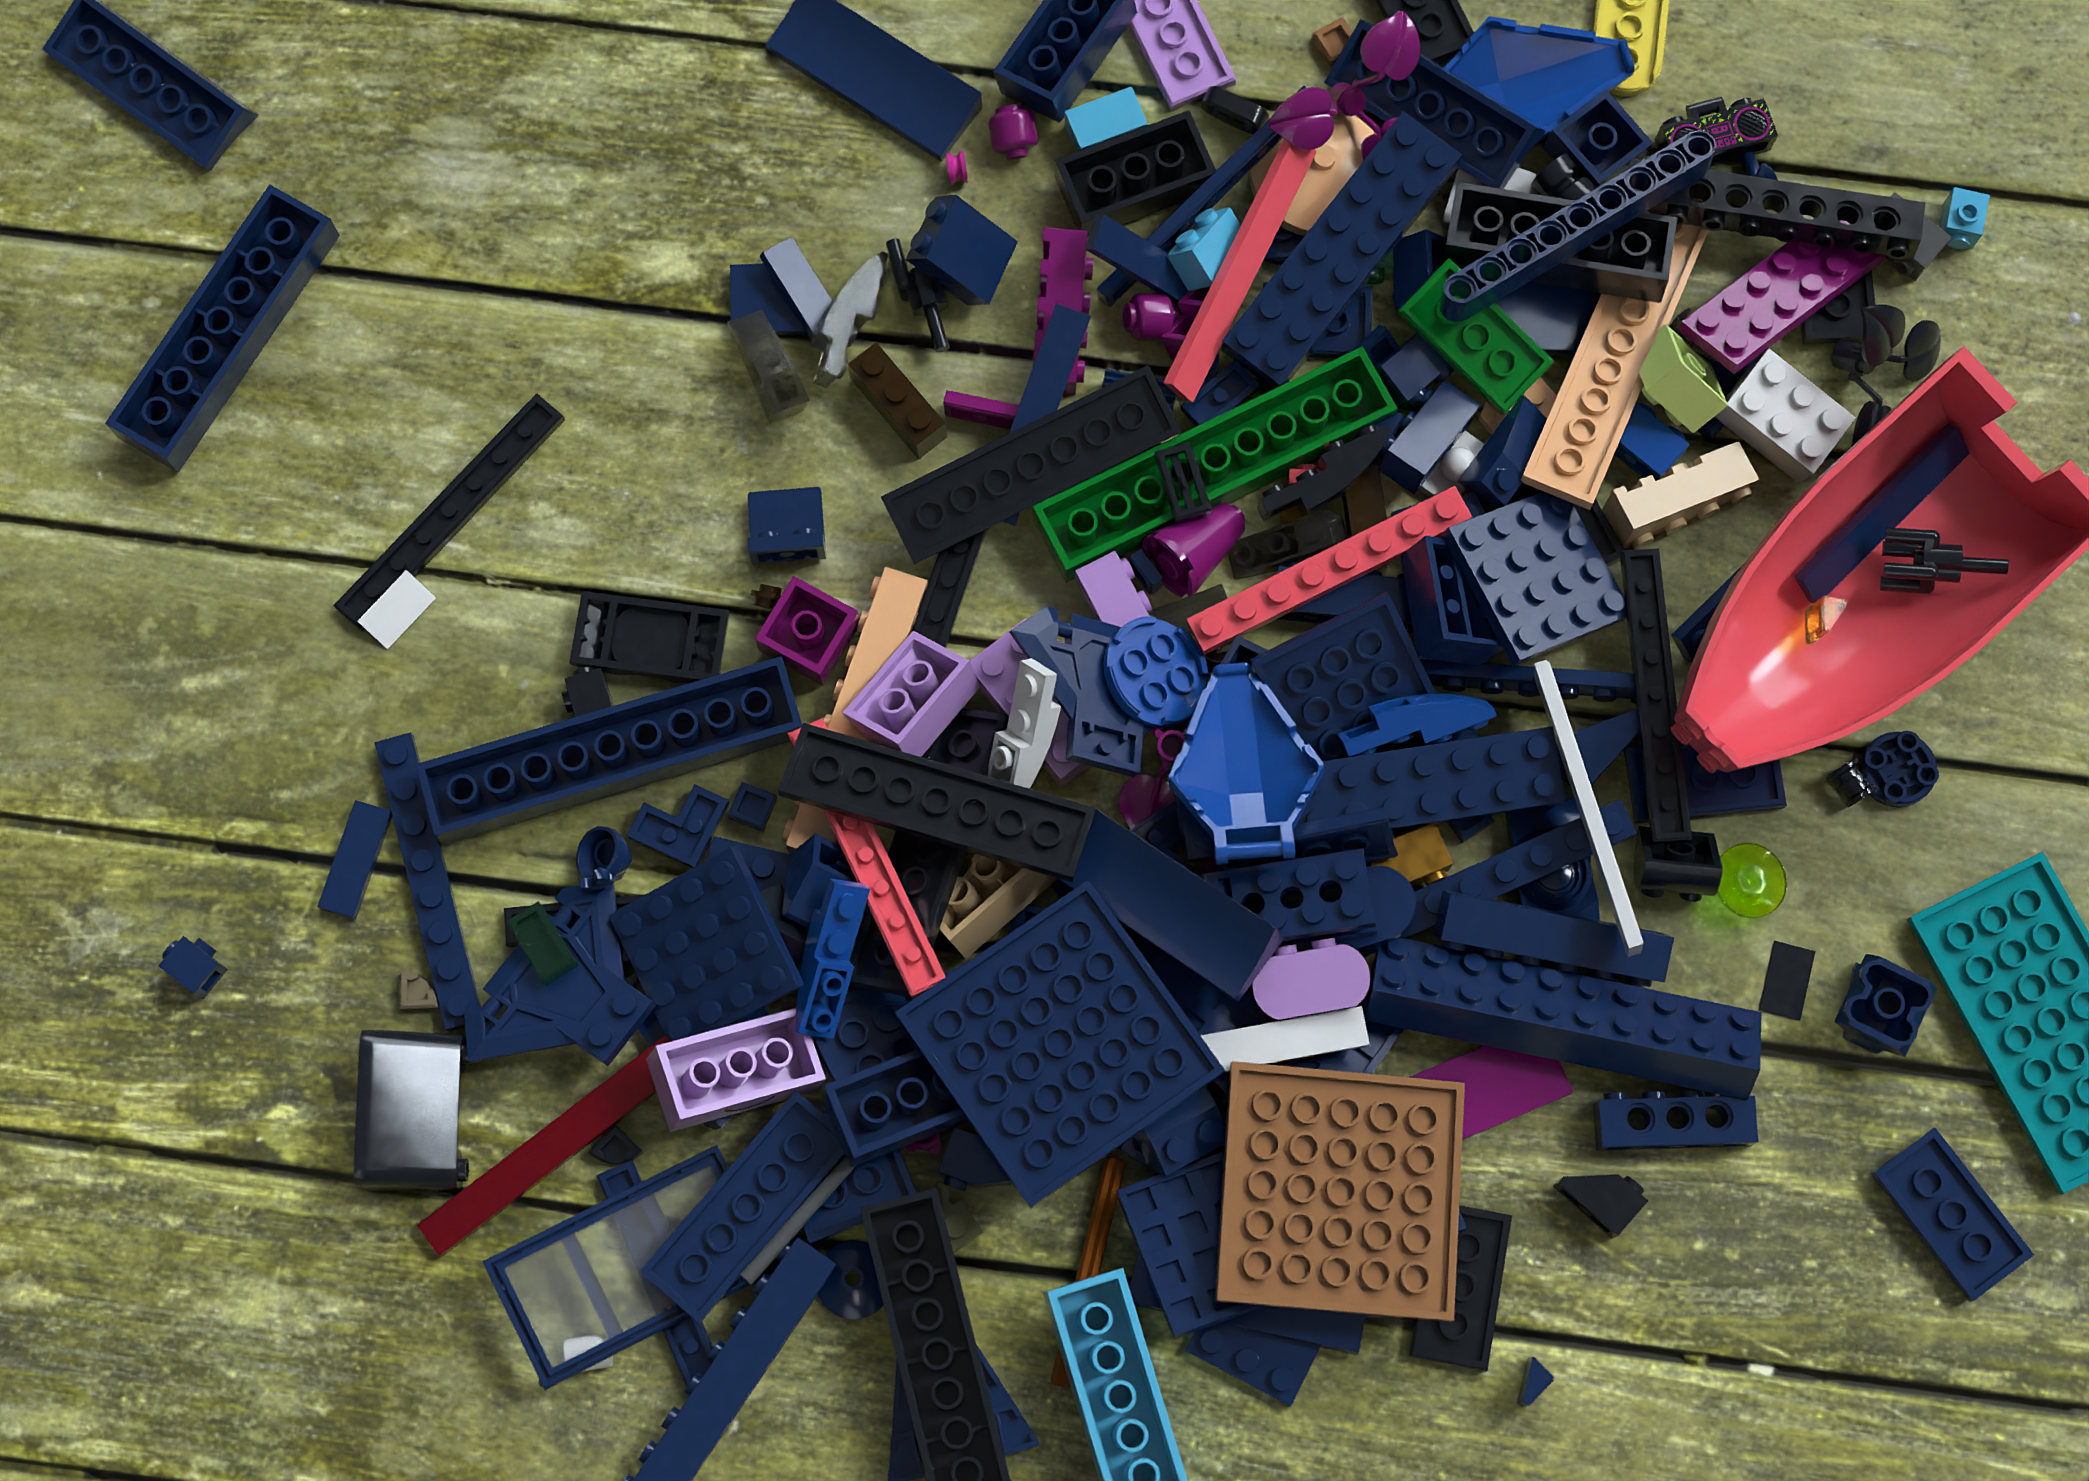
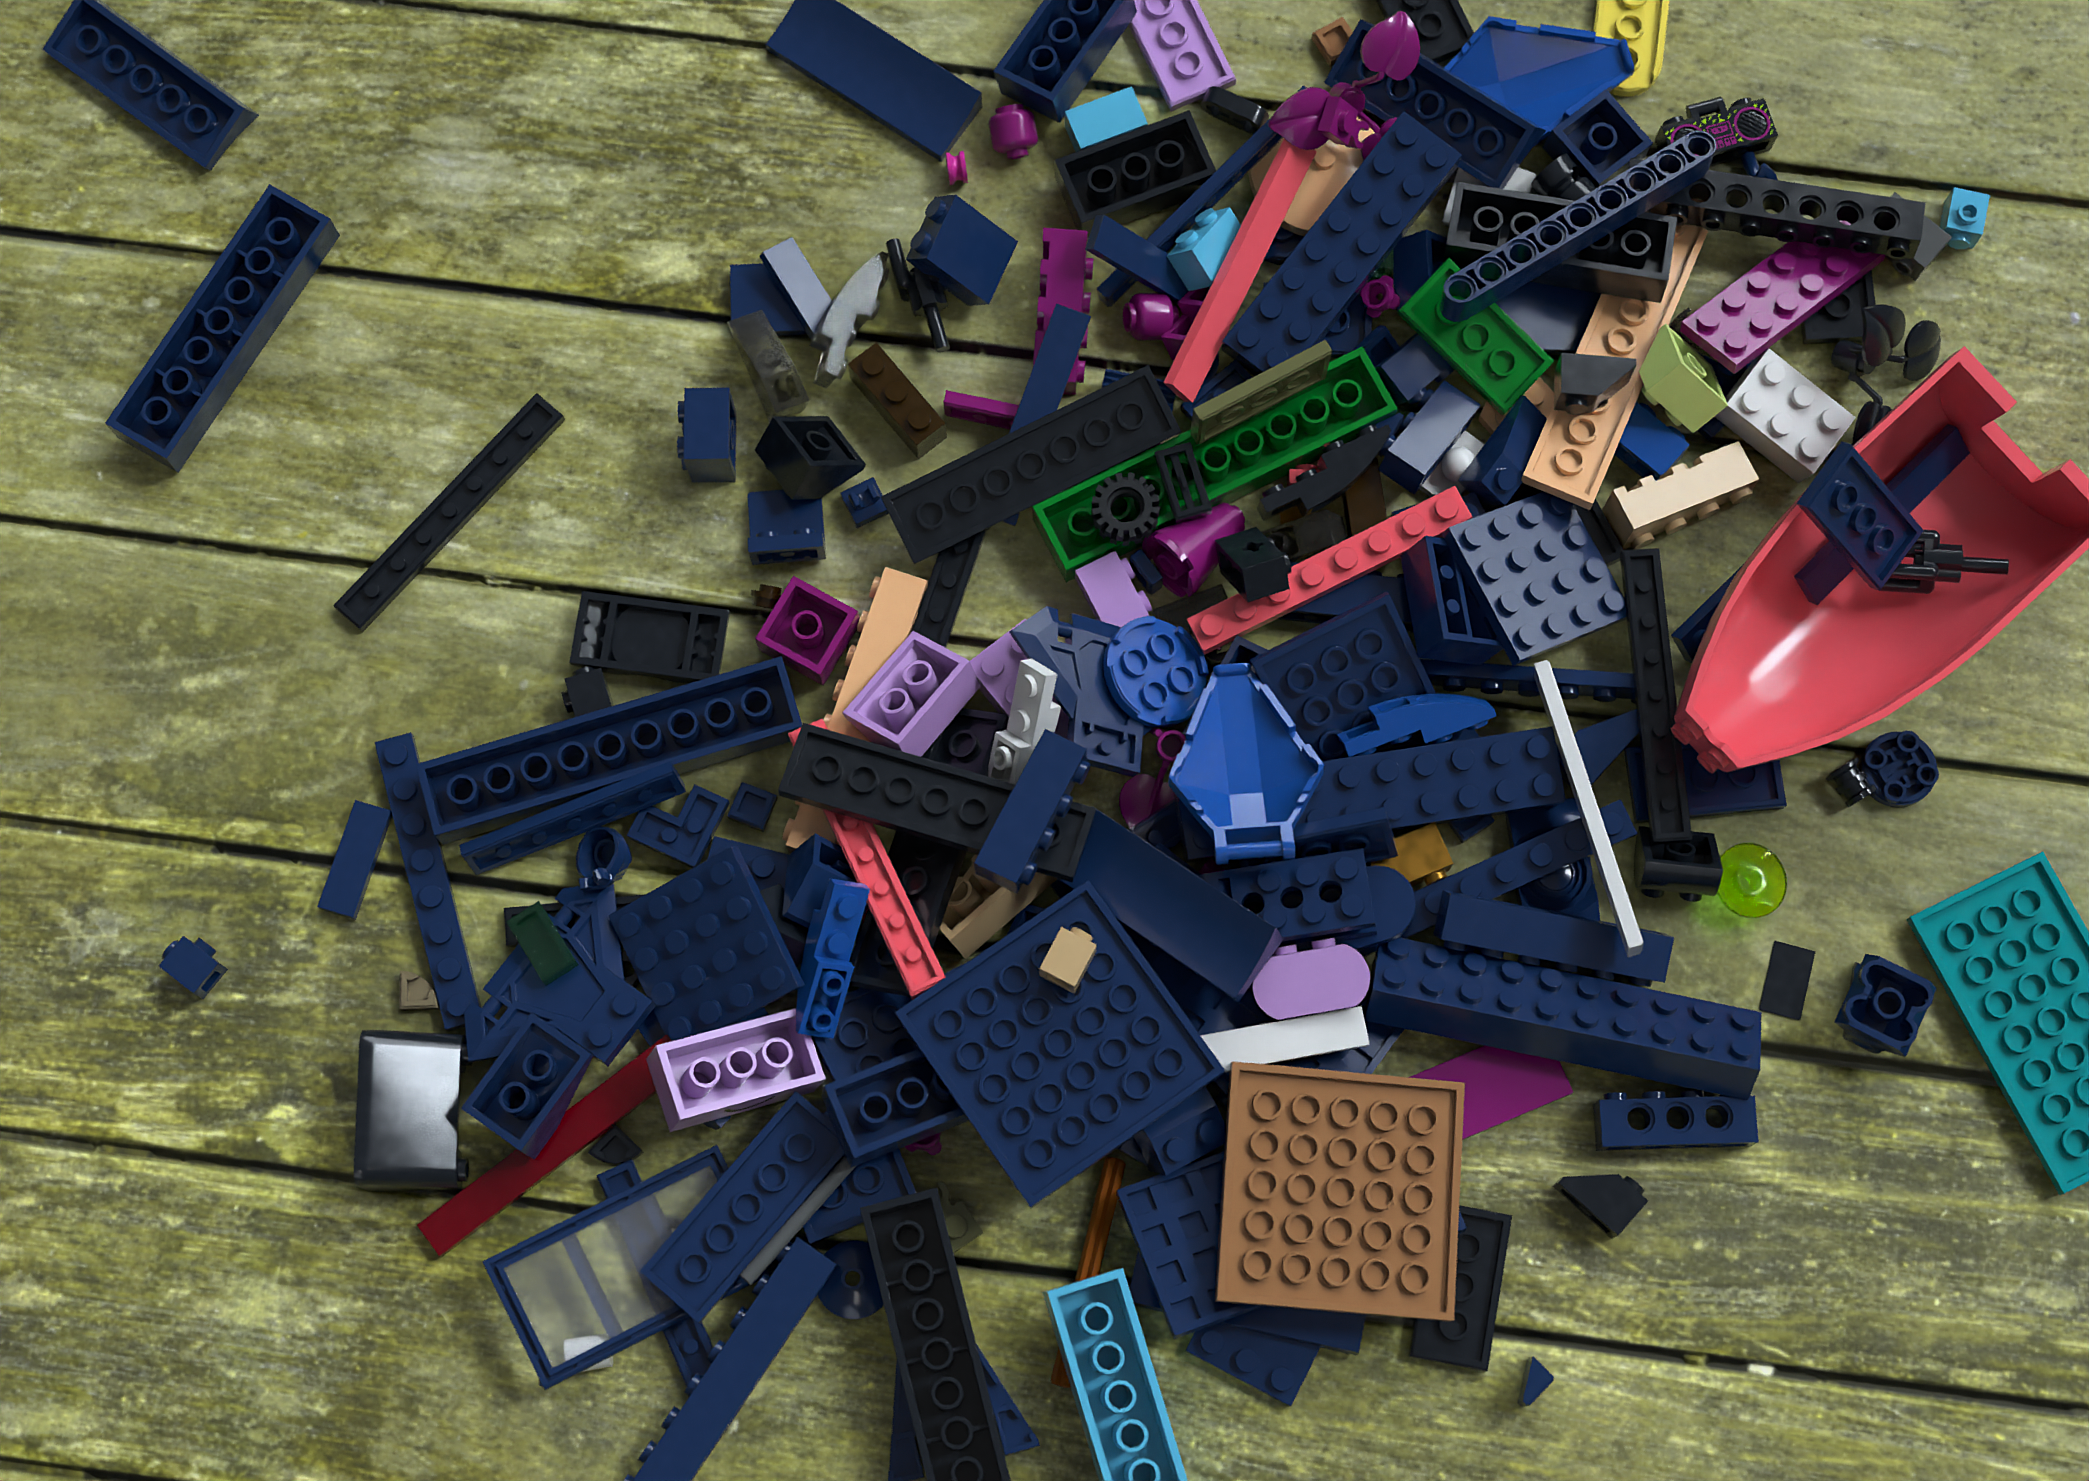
white sticker [357,570,436,649] -> none
dark blue slope [938,1127,1013,1191] -> none
clear yellow slope [1805,596,1847,645] -> none
dark blue plate [1871,1127,2034,1302] -> none
none -> dark blue tile [459,761,686,875]
none -> dark blue slope [461,1012,593,1160]
none -> dark blue brick [677,387,737,483]
none -> black slope [755,416,866,500]
none -> dark blue tile [840,477,888,528]
none -> dark blue brick [974,729,1091,894]
none -> tan brick [1039,927,1097,993]
none -> black tyre [1092,473,1160,546]
none -> olive tile [1190,339,1332,444]
none -> black brick [1215,527,1291,602]
none -> magenta plate [1317,96,1369,149]
none -> magenta plate [1360,275,1400,318]
none -> black slope [1554,353,1636,415]
none -> dark blue tile [1797,441,1924,591]

